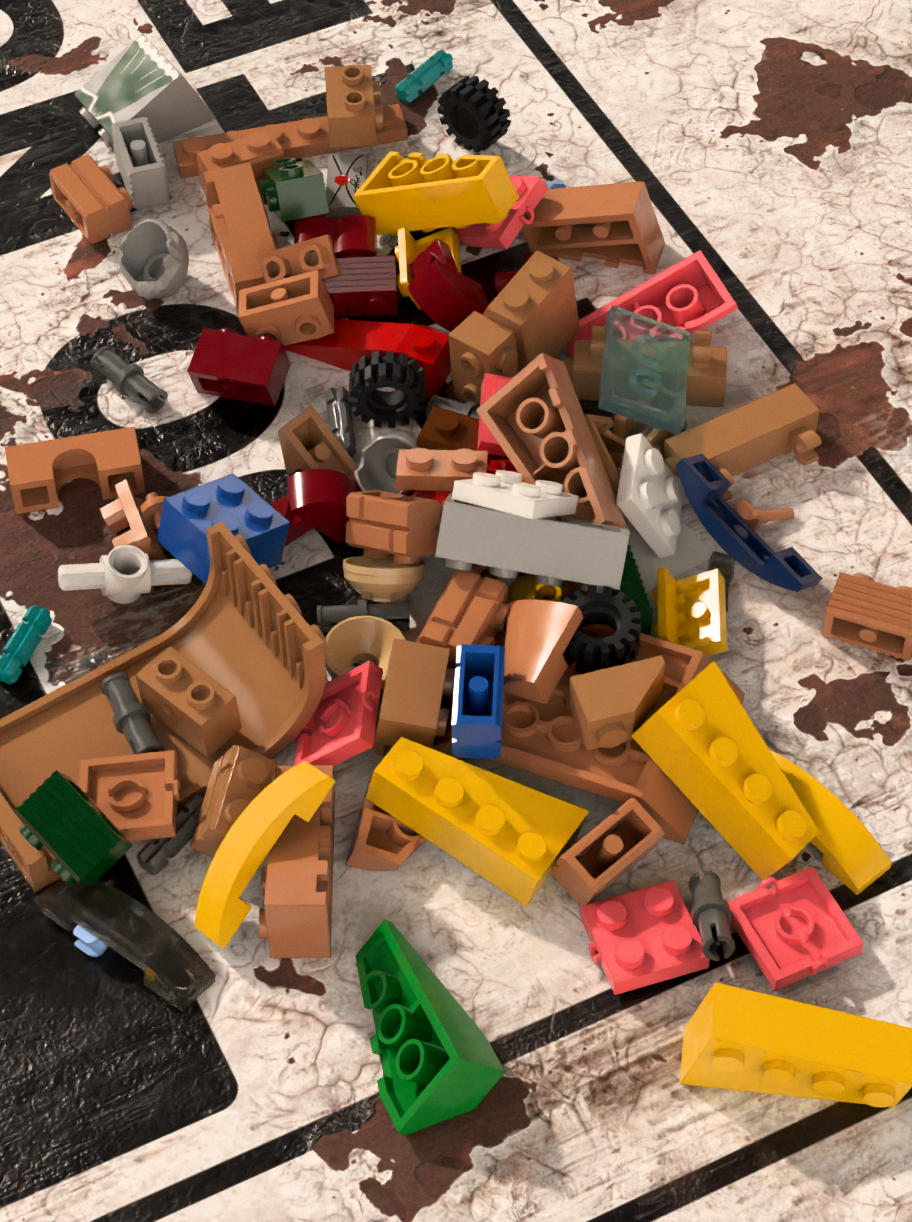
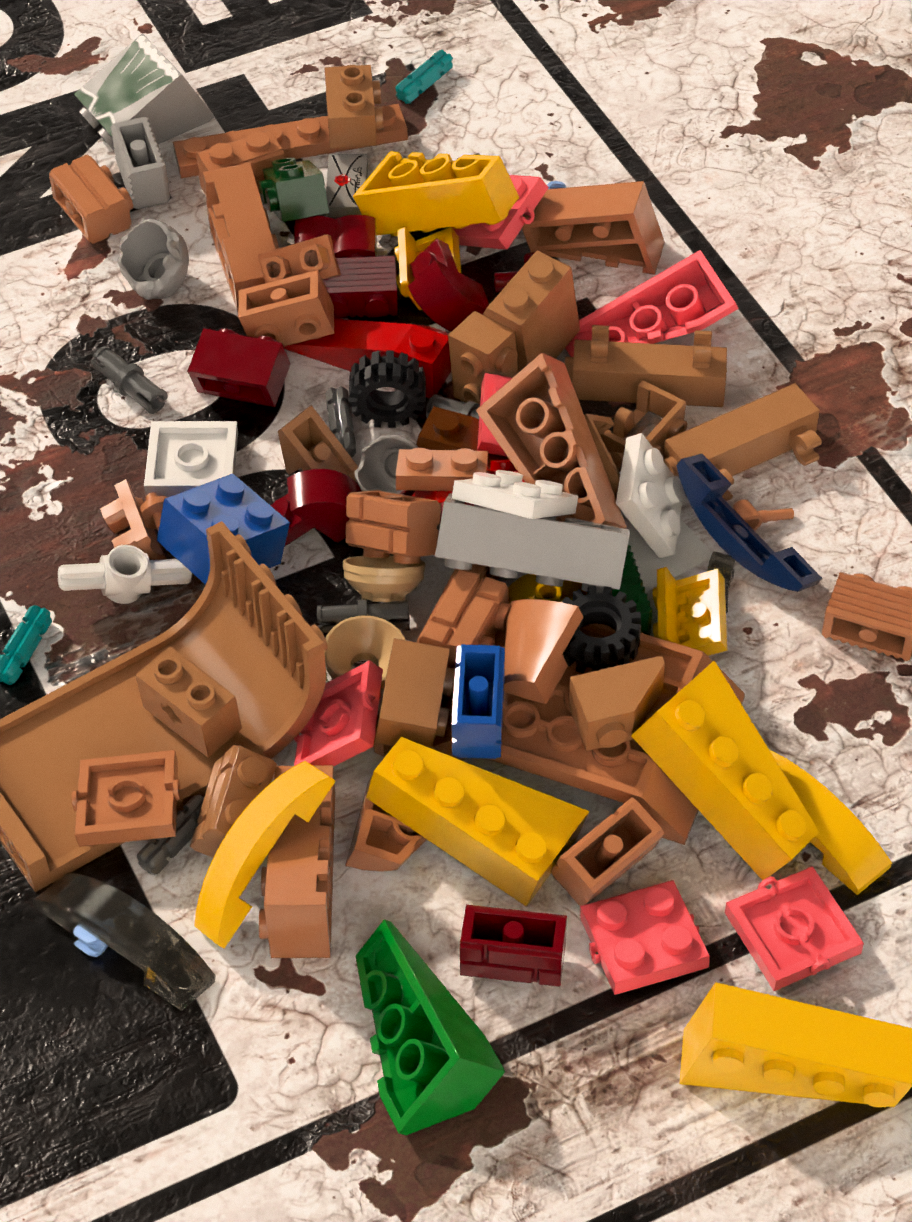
nougat arch [5,426,146,514] -> none
dark green brick [14,771,133,887] -> none
dark grey pin [100,672,164,754] -> none
black tyre [437,75,511,153] -> none
clear light blue tile [598,305,690,435] -> none
dark grey pin [689,870,735,961] -> none
none -> white plate [144,421,238,497]
none -> dark red brick [460,904,567,987]

